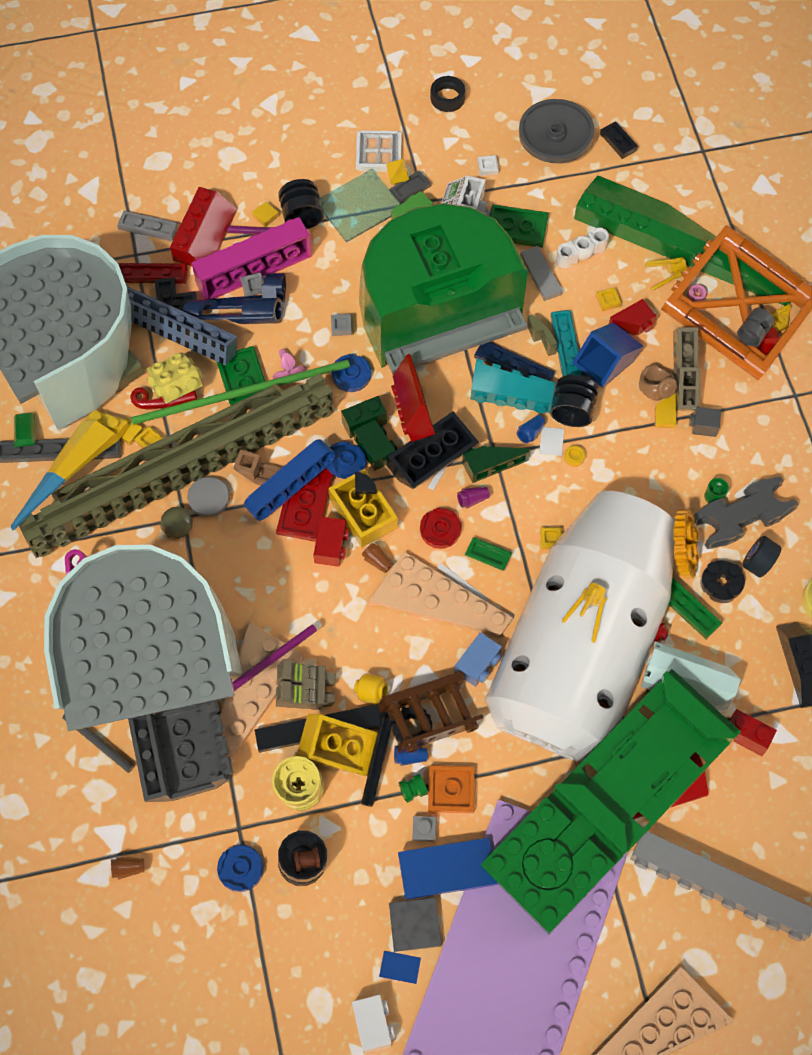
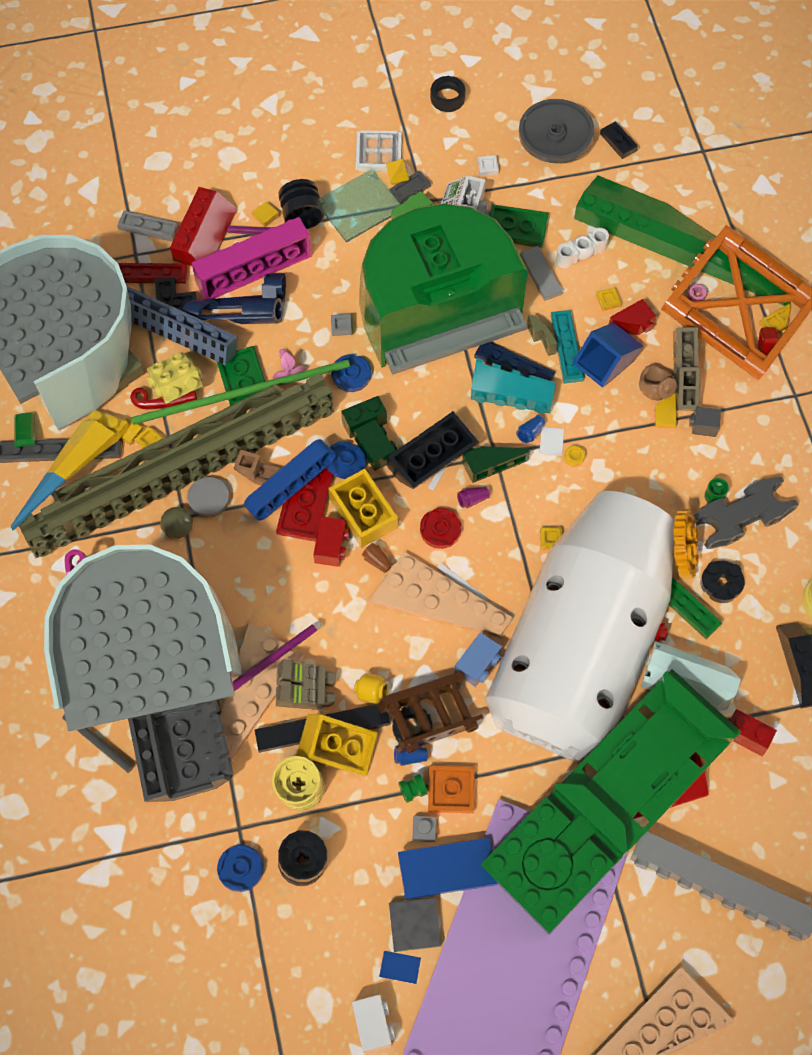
dark orange cone [111,856,145,880] -> none
light grey plate [240,272,263,297] -> none
copper bush [293,847,320,872] -> none
black tile [355,472,377,494] -> none
black axle [361,718,392,807] -> none
red slope [391,354,435,442] -> none
green tile [465,537,512,571] -> none
black wheel [550,375,599,427] -> none
yellow plant [562,583,607,643] -> none
yellow plant [645,257,687,291] -> none
dark grey wheel [737,308,775,347] -> none
black wheel [742,536,782,578] -> none

